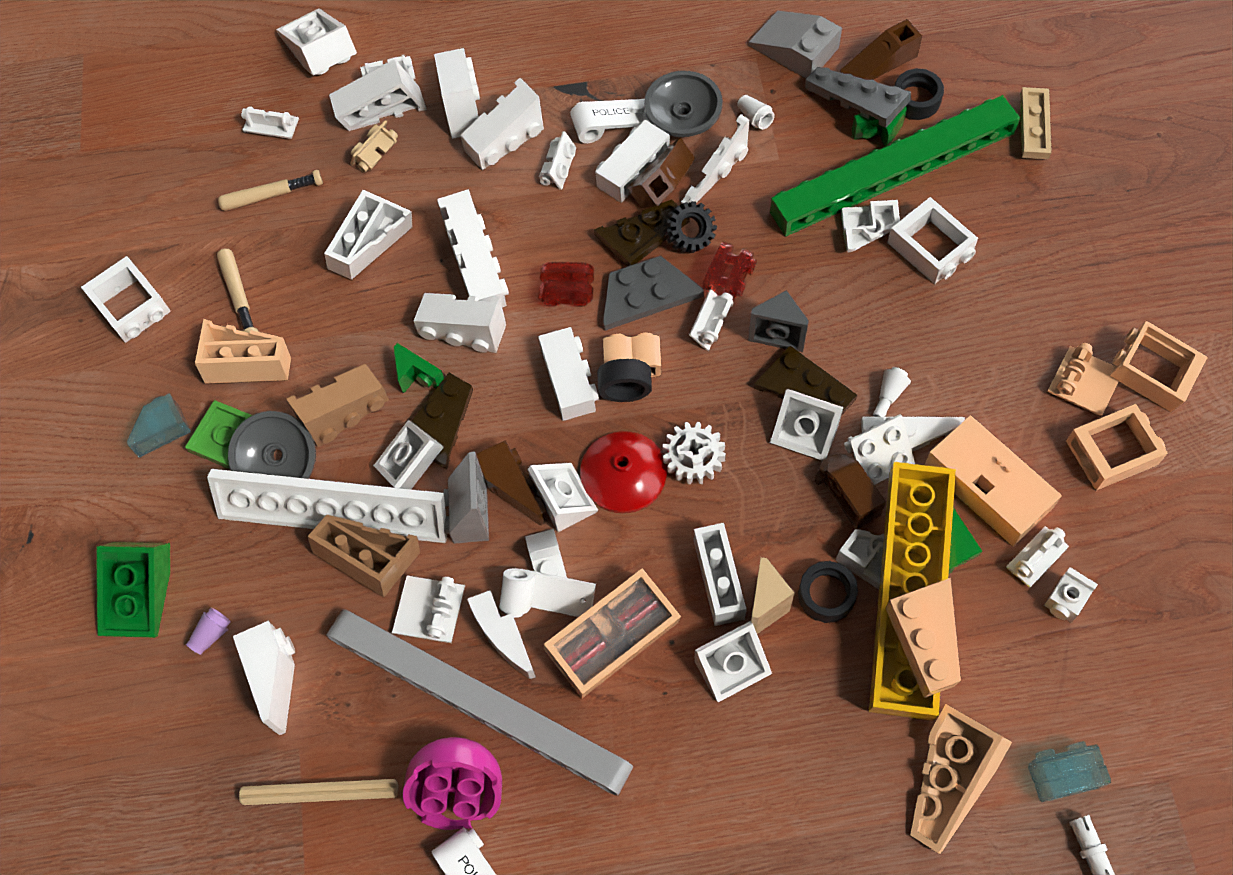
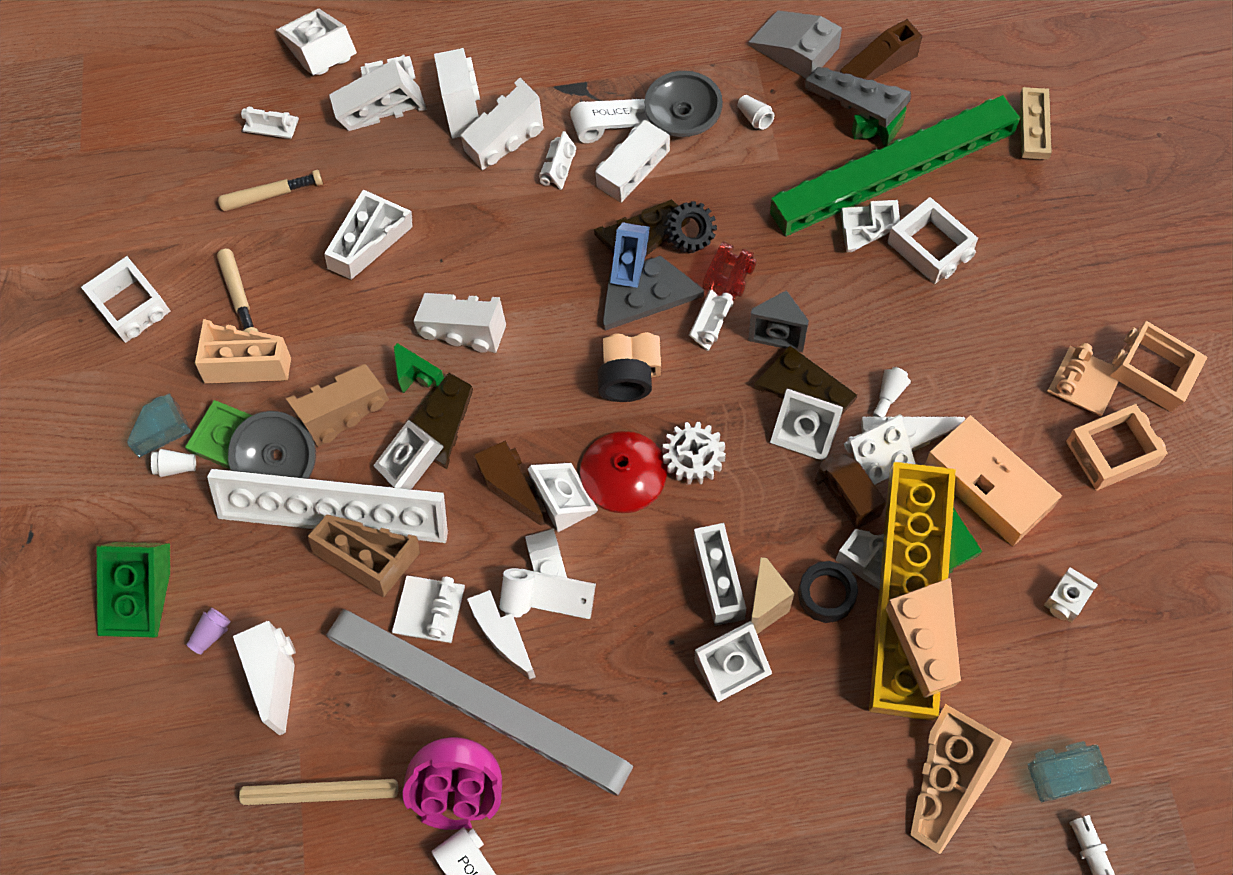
tan hinge [350,120,398,173] -> none
white wedge [437,189,509,307] -> none
light grey slope [443,452,489,544] -> none
clear red brick [538,262,595,307] -> none
white brick [538,327,599,421] -> none
clear brick [544,568,681,698] -> none
reddish brown slope [626,137,695,208] -> none
white wing [681,115,749,204] -> none
black tyre [894,68,944,120] -> none
white hinge [1006,526,1069,588] -> none
none -> white cone [151,449,196,477]
none -> medium blue slope [610,223,650,288]

